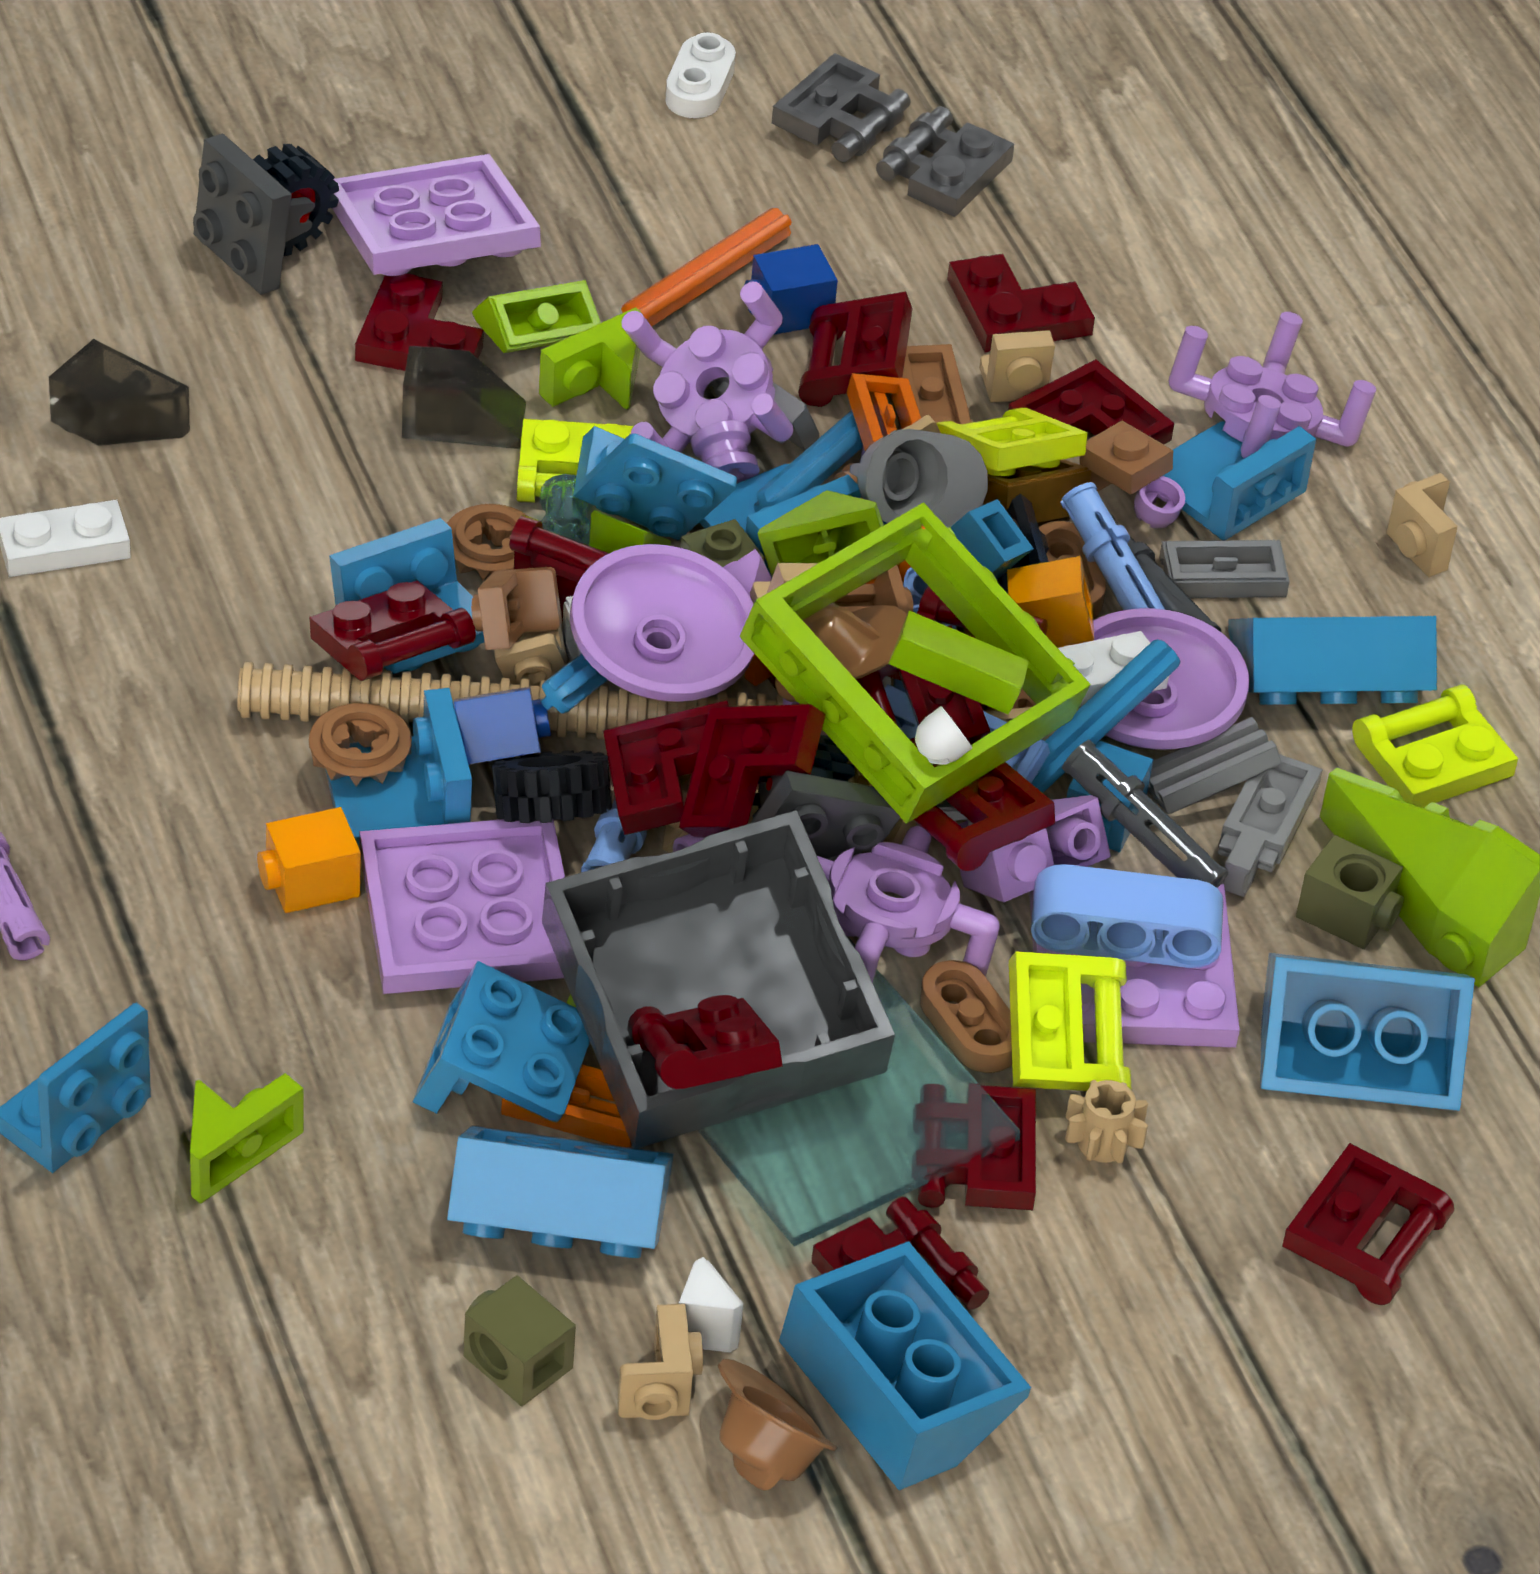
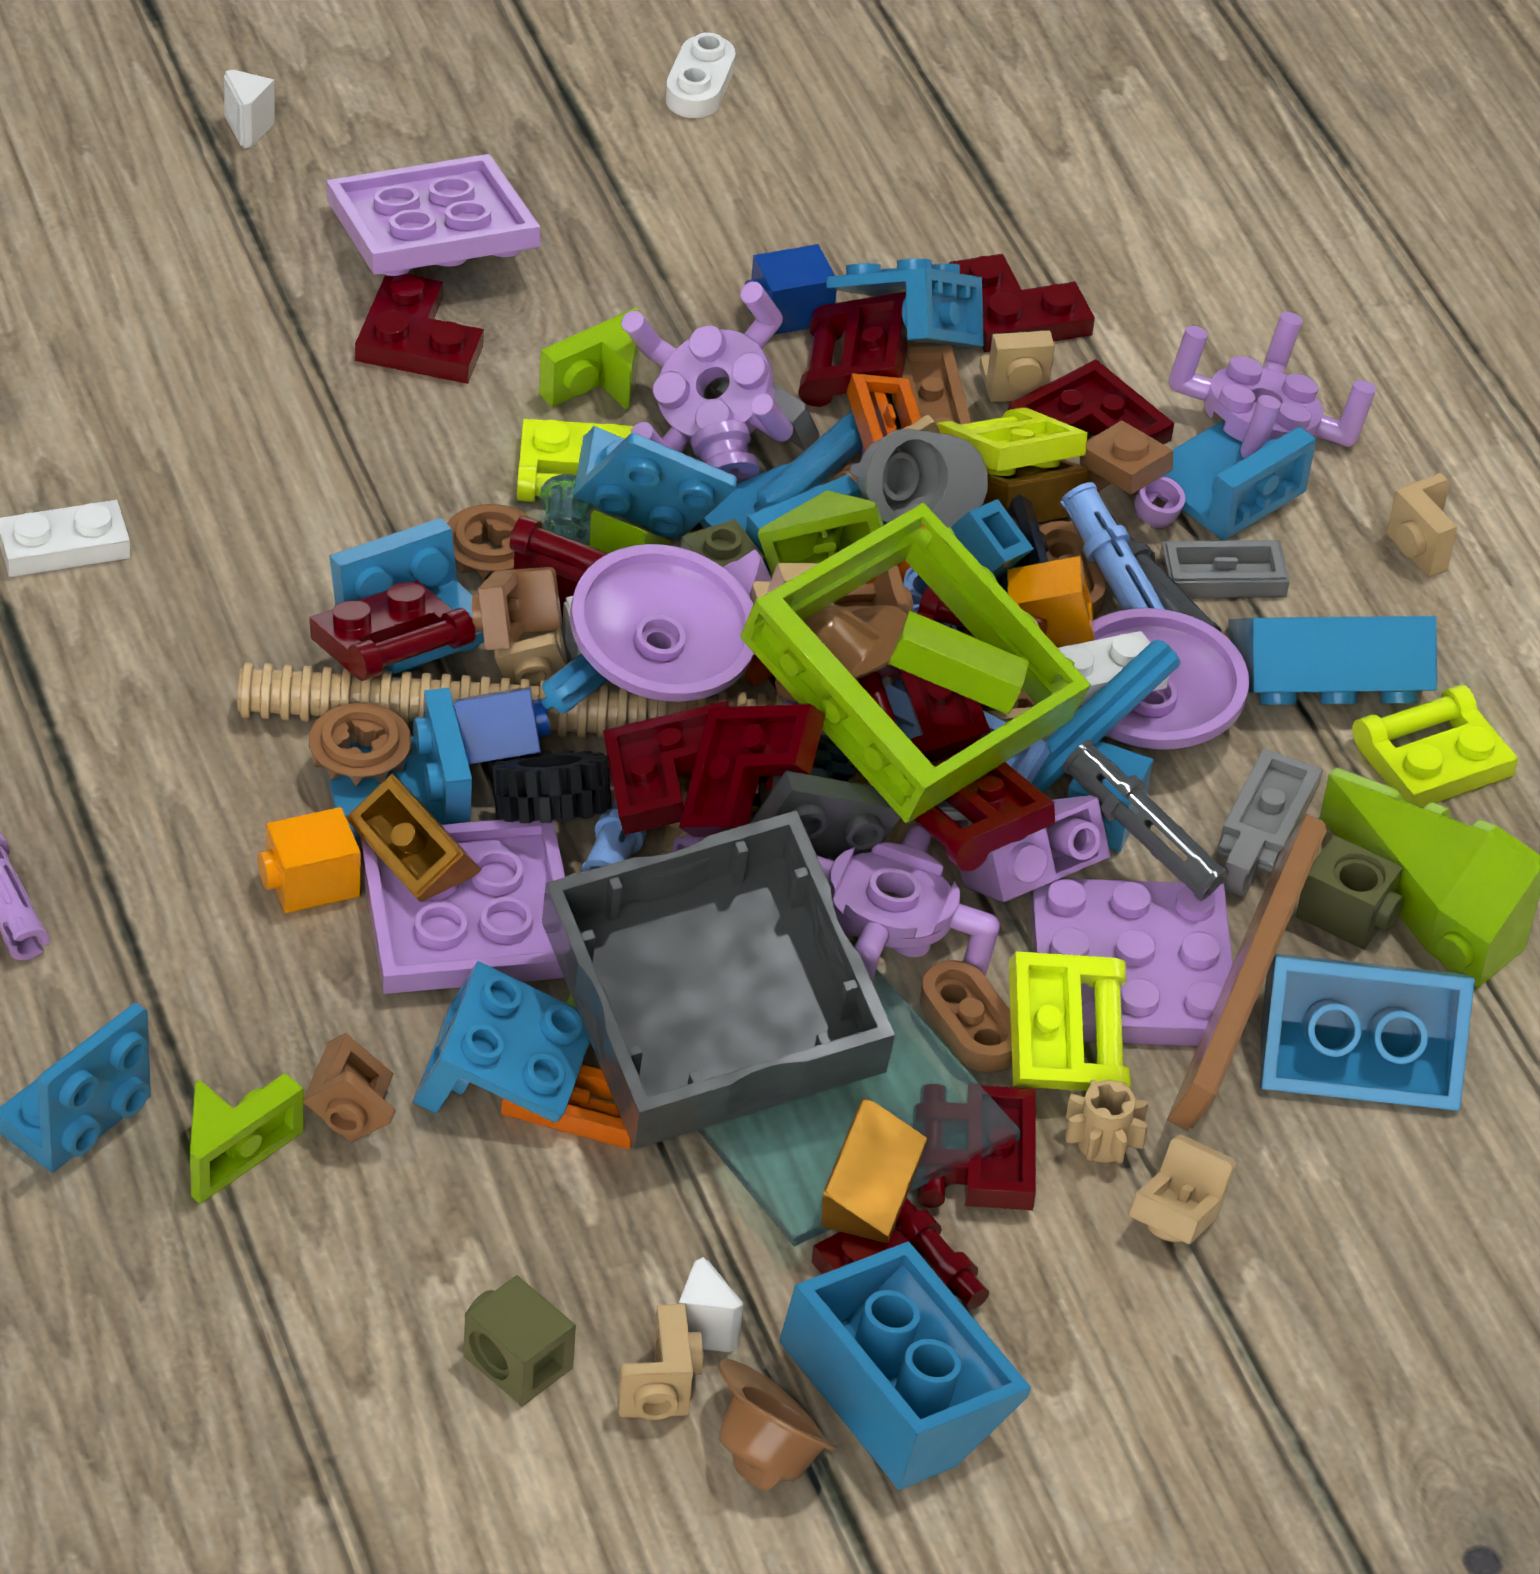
clear smoke slope [49,339,190,446] -> none
dark grey plate [193,133,339,295] -> none
clear smoke slope [402,346,526,449] -> none
dark azure slope [447,1126,674,1258] -> none
lime slope [472,280,601,353] -> none
orange axle [621,208,792,327] -> none
dark red plate [627,995,783,1089] -> none
flat silver plate [772,53,911,162] -> none
flat silver plate [876,106,1014,217] -> none
white hinge [915,706,972,765] -> none
light blue beam [1031,864,1224,968] -> none
light grey tile [1148,717,1282,815] -> none
dark red plate [1282,1143,1454,1305] -> none
none -> white slope [224,70,275,149]
none -> medium nougat bracket [304,1033,396,1142]
none -> pearl gold slope [346,774,482,902]
none -> pearl gold slope [821,1098,927,1244]
none -> dark azure bracket [826,259,984,348]
none -> tan bracket [1128,1134,1236,1245]
none -> medium nougat tile [1167,813,1327,1131]

